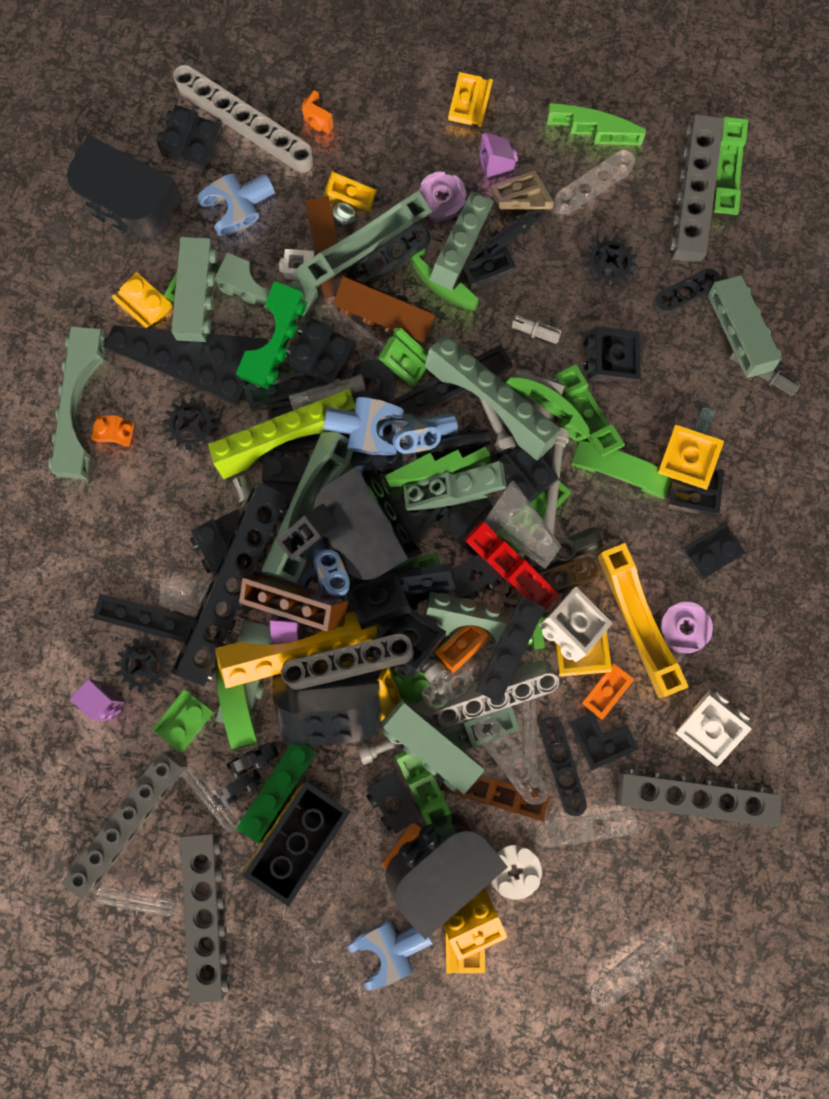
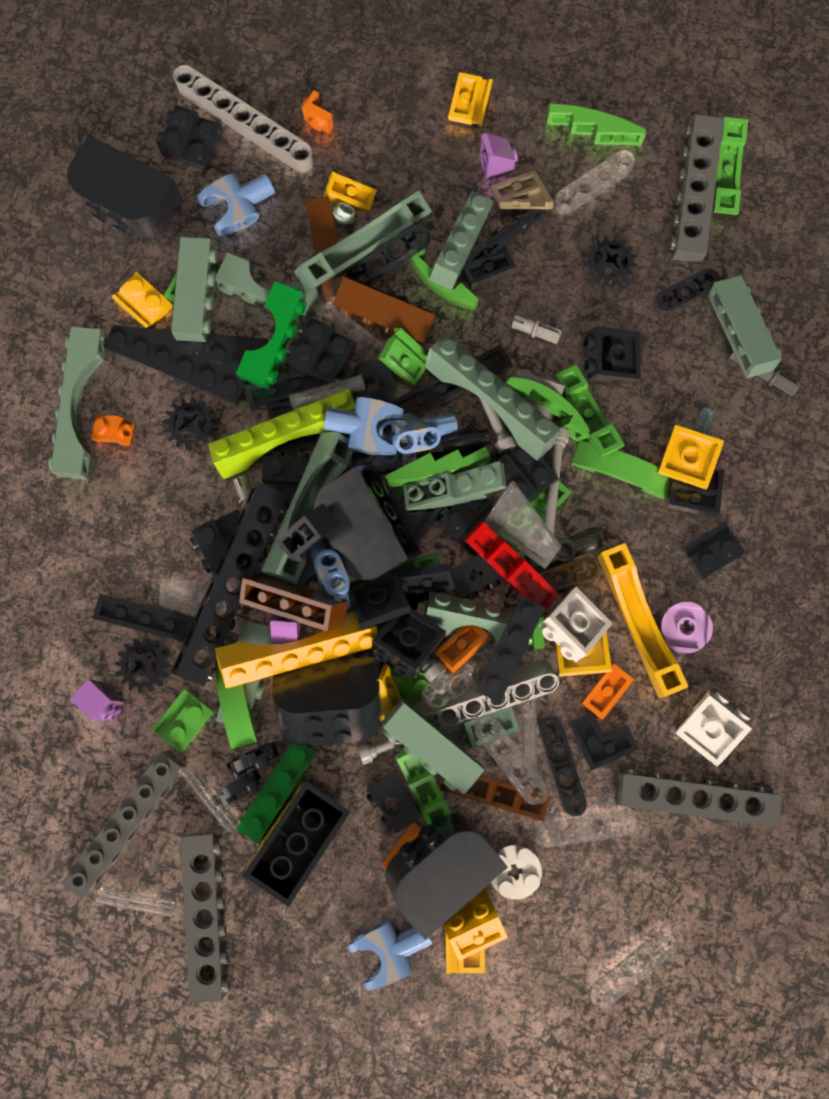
white brick [279,249,315,281] -> none
dark grey beam [281,634,414,690] -> none
lavender plate [419,171,466,222] -> none

